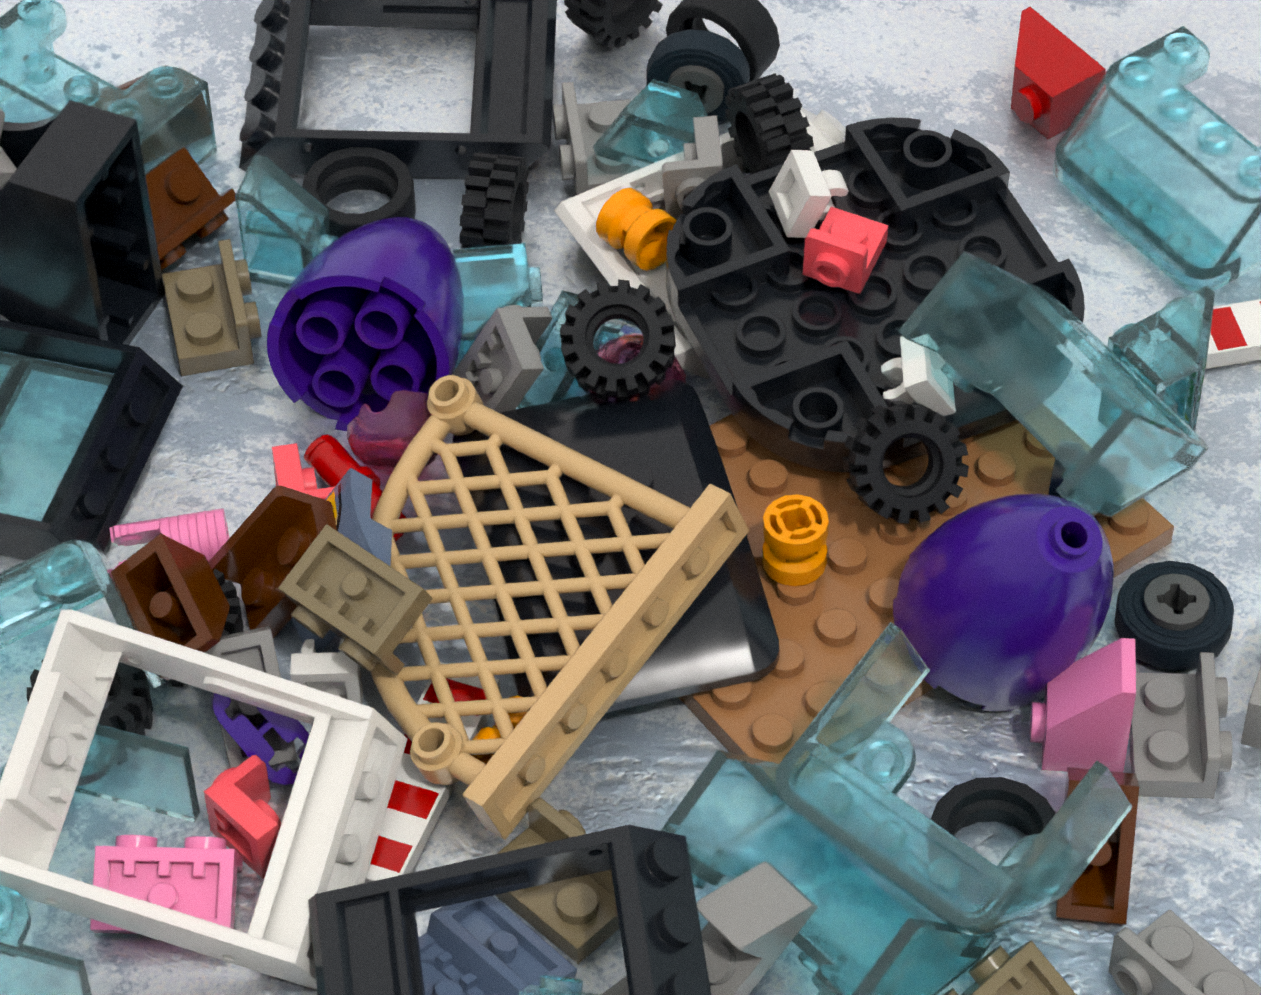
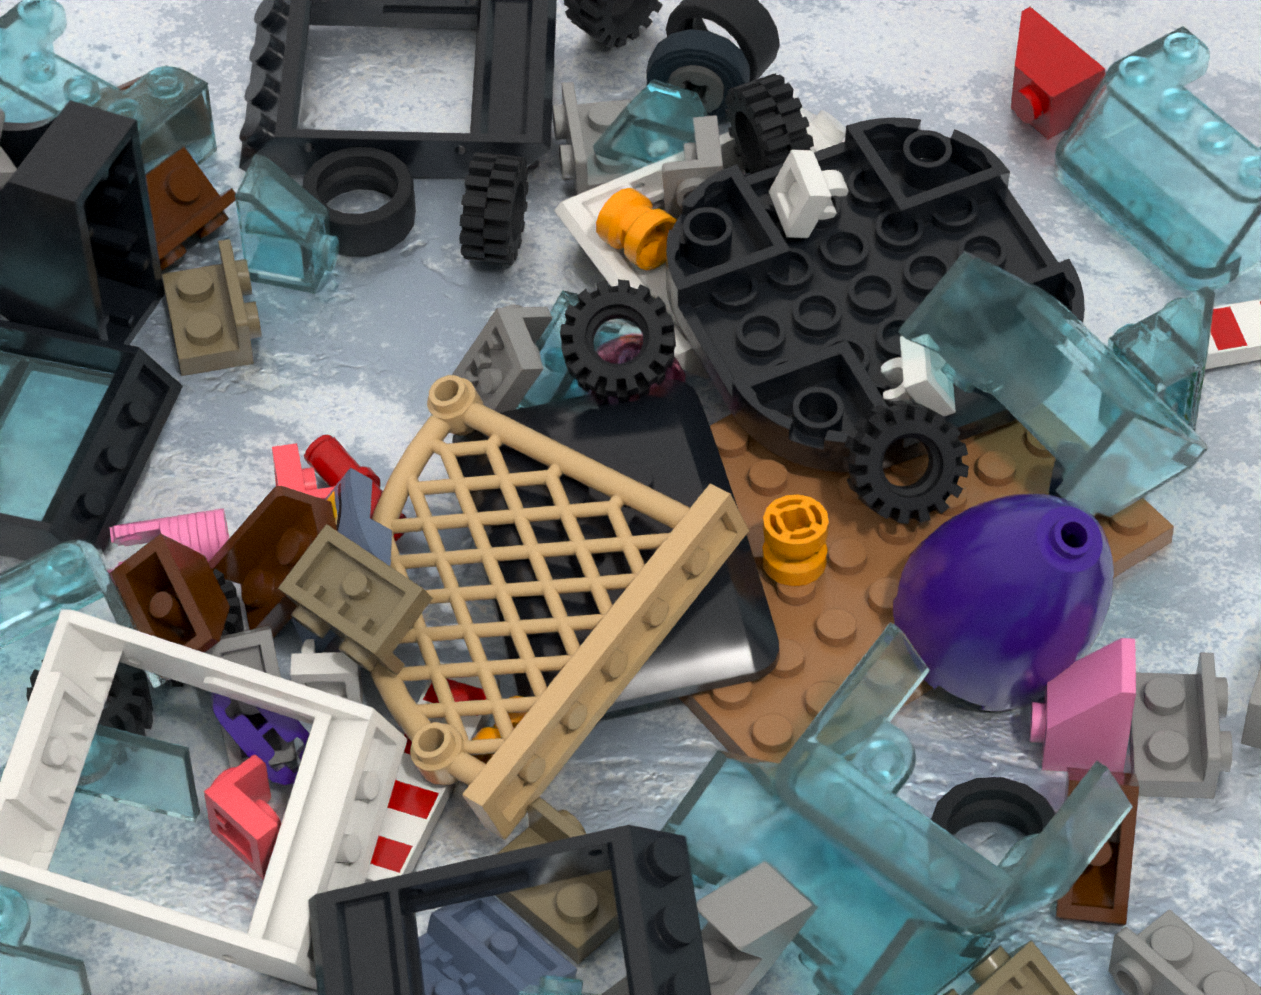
bright pink bracket [90,835,243,934] -> none
dark purple cylinder [267,217,464,436] -> none
clear pink hair [347,390,444,475] -> none
clear light blue slope [453,243,543,357] -> none
coral bracket [802,207,889,294] -> none
black wheel [1114,561,1234,671] -> none

